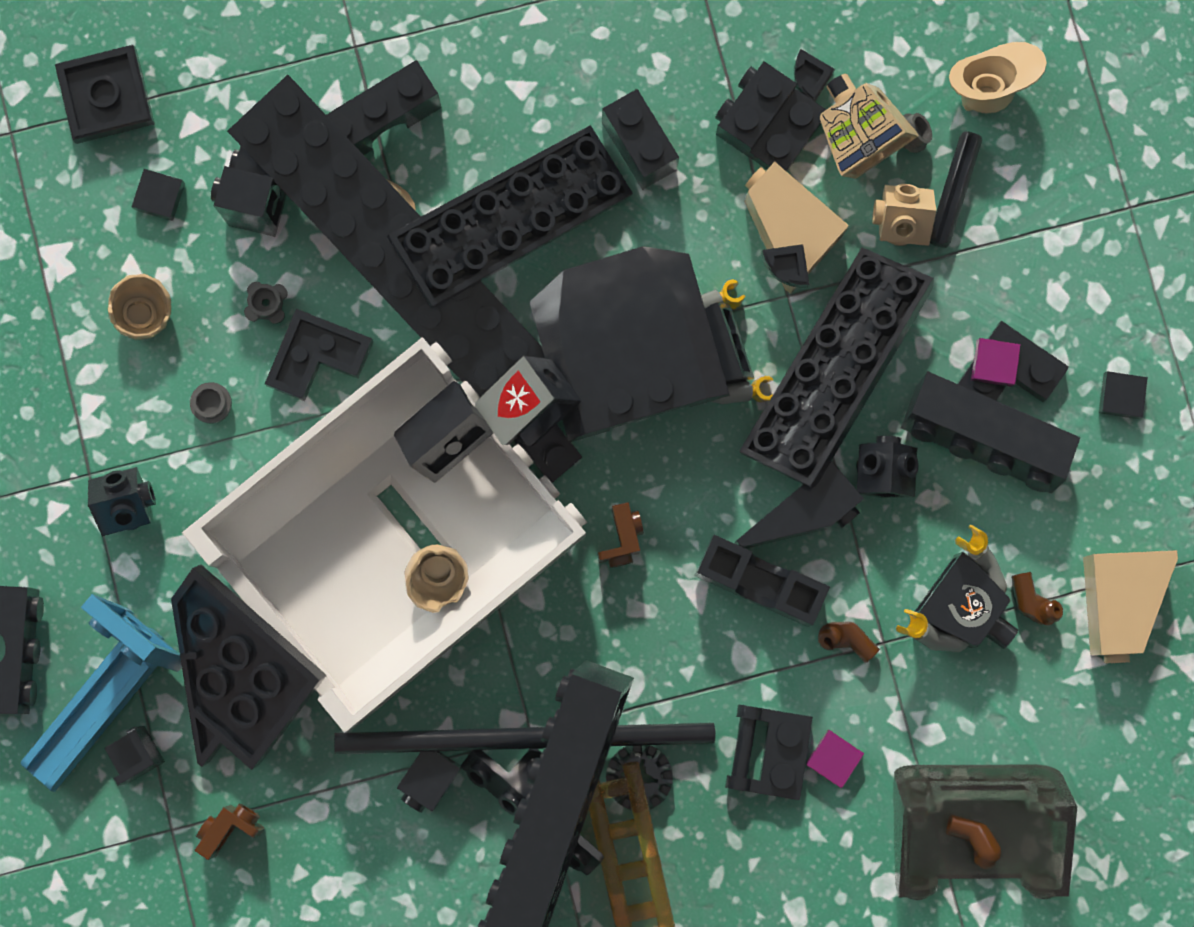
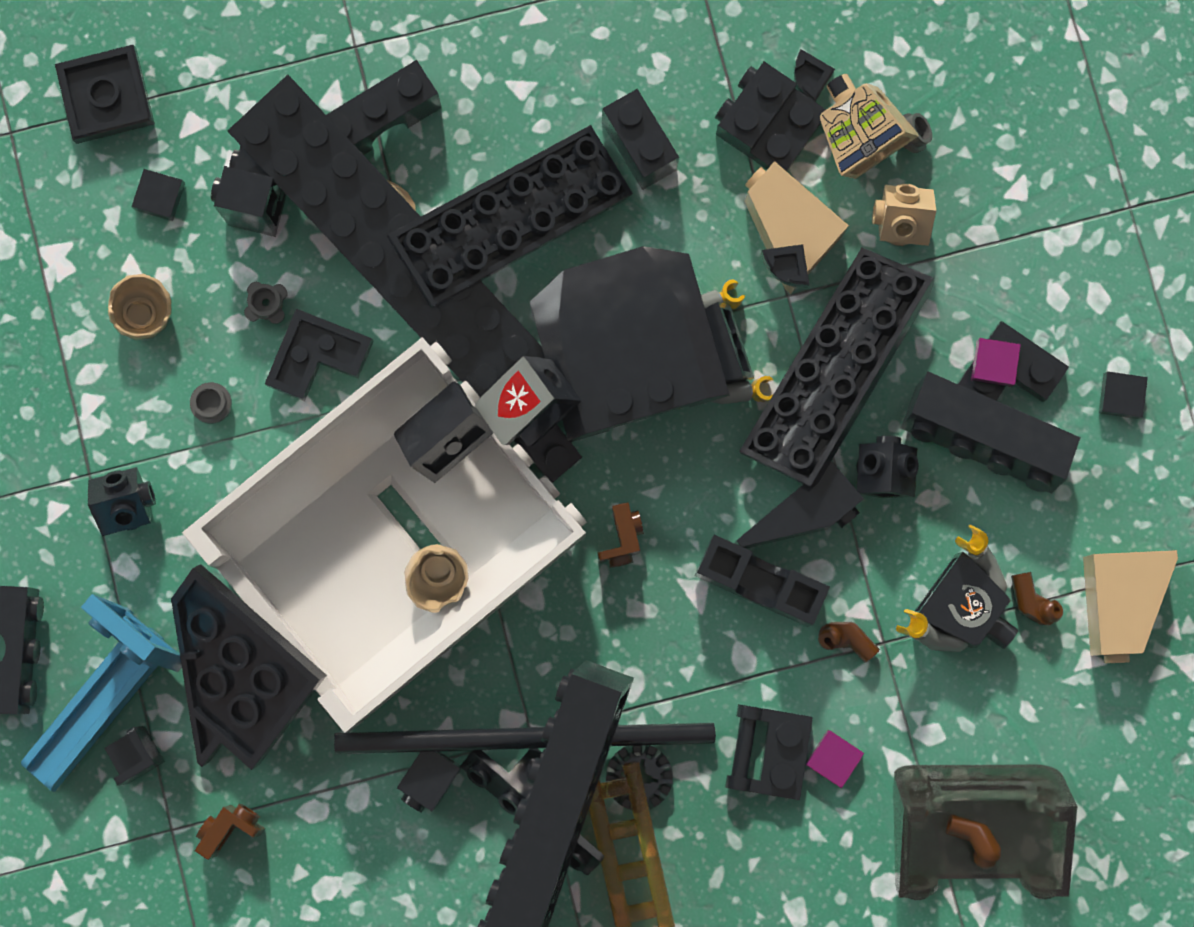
black axle [930,131,982,248] -> none
tan piece [949,42,1047,114] -> none

